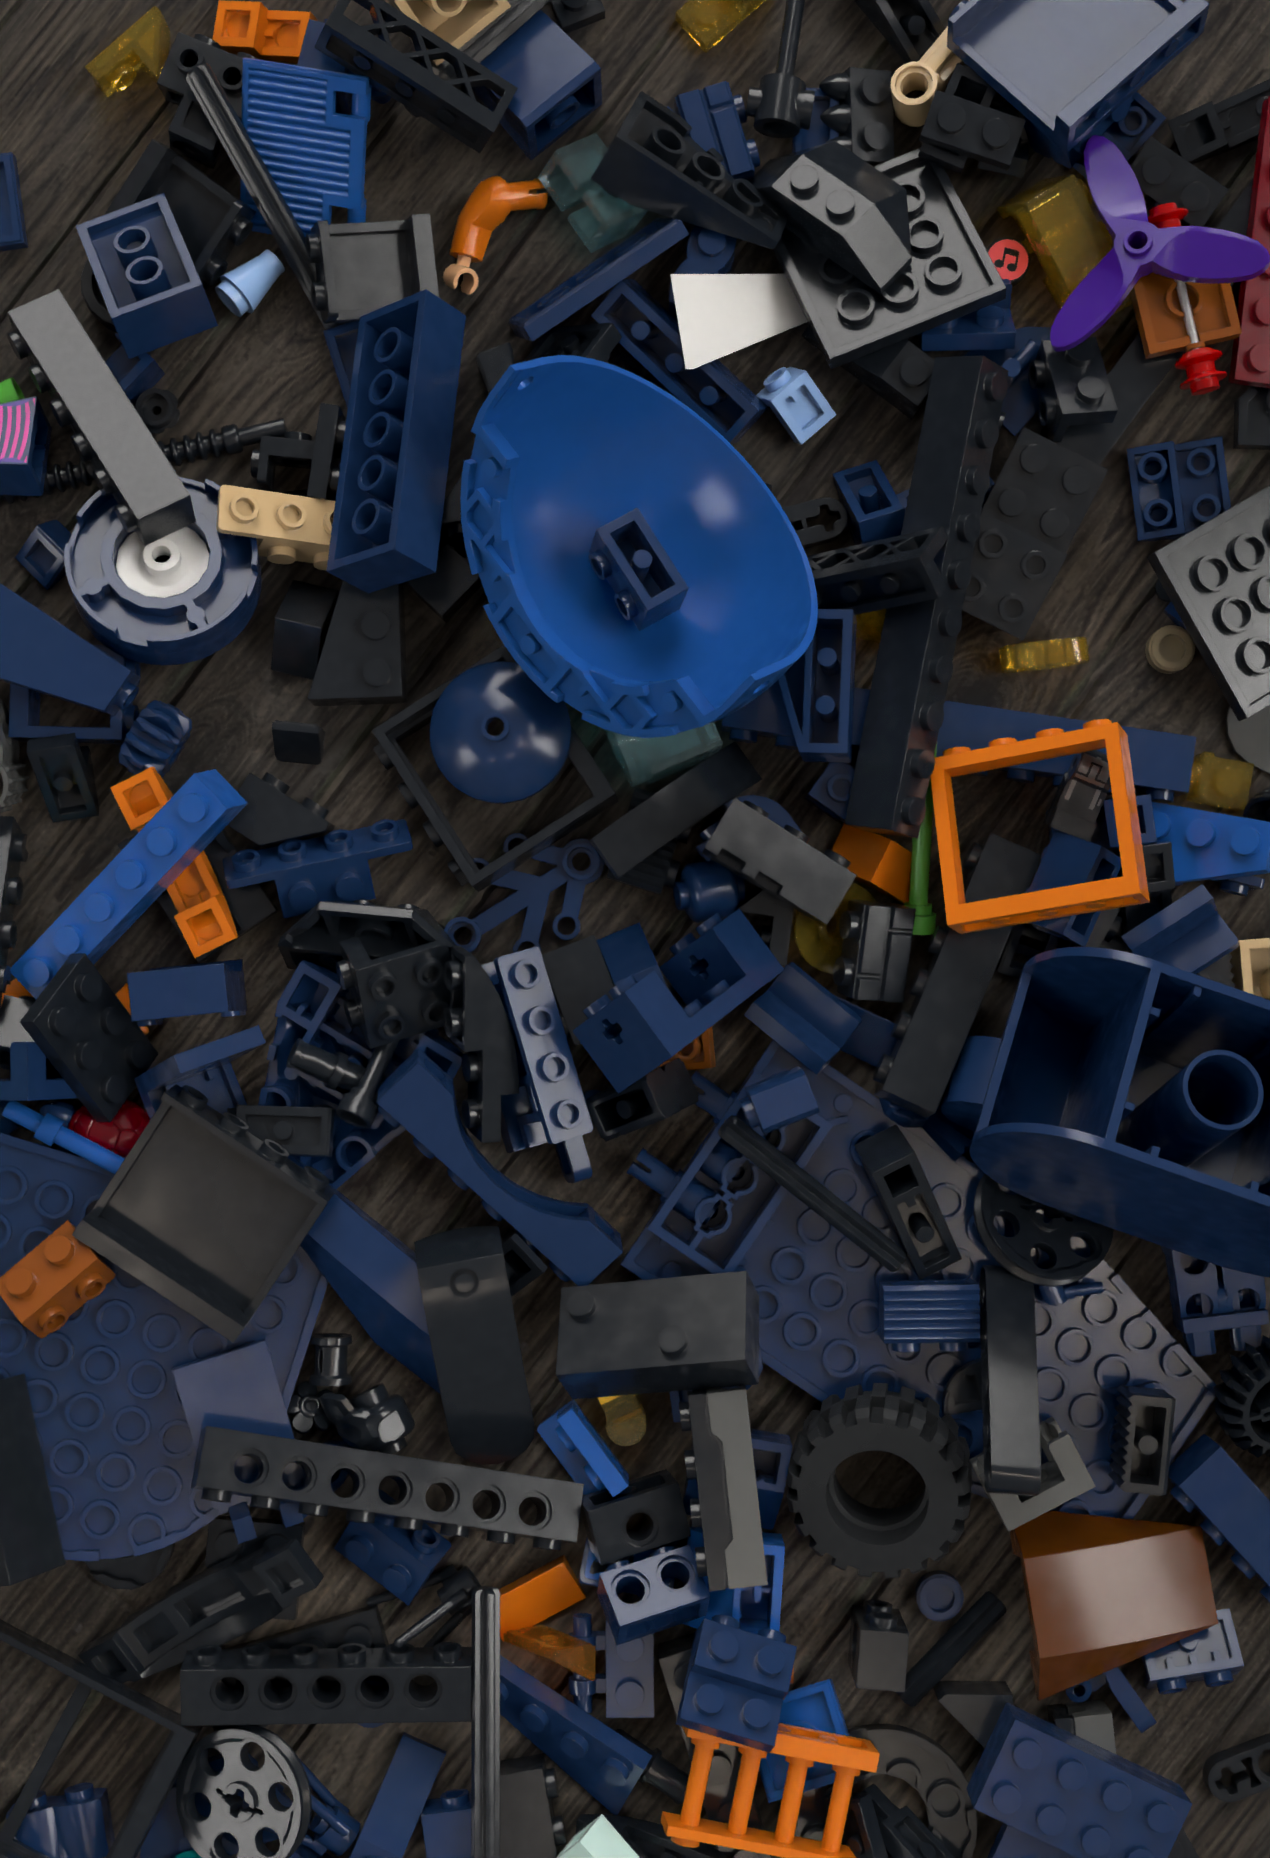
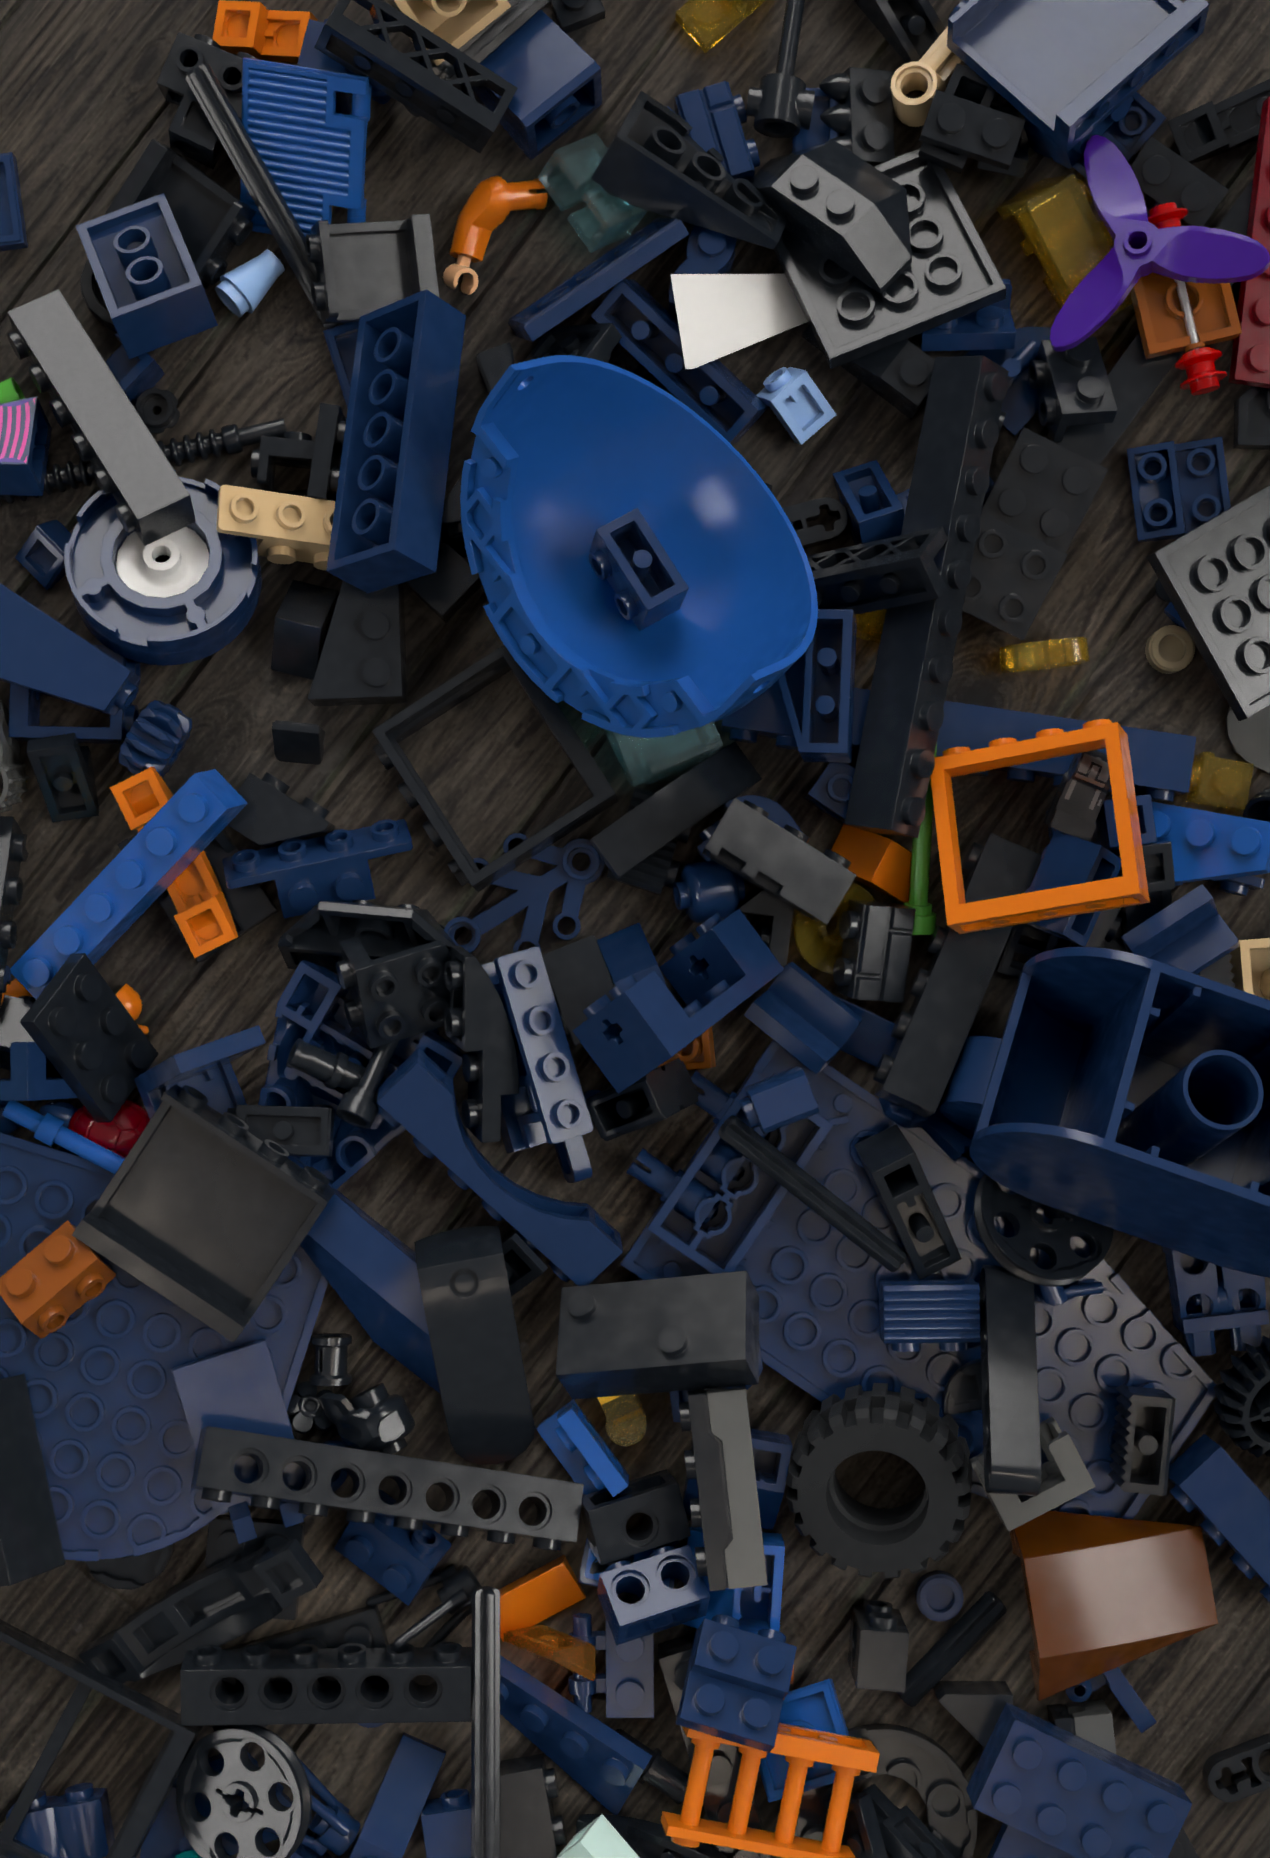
clear yellow slope [85,6,170,98] -> none
dark blue piece [127,959,247,1026] -> none
dark blue dish [430,662,572,804] -> none
coral tile [987,237,1031,287] -> none
bracket [1142,1608,1244,1695] -> none

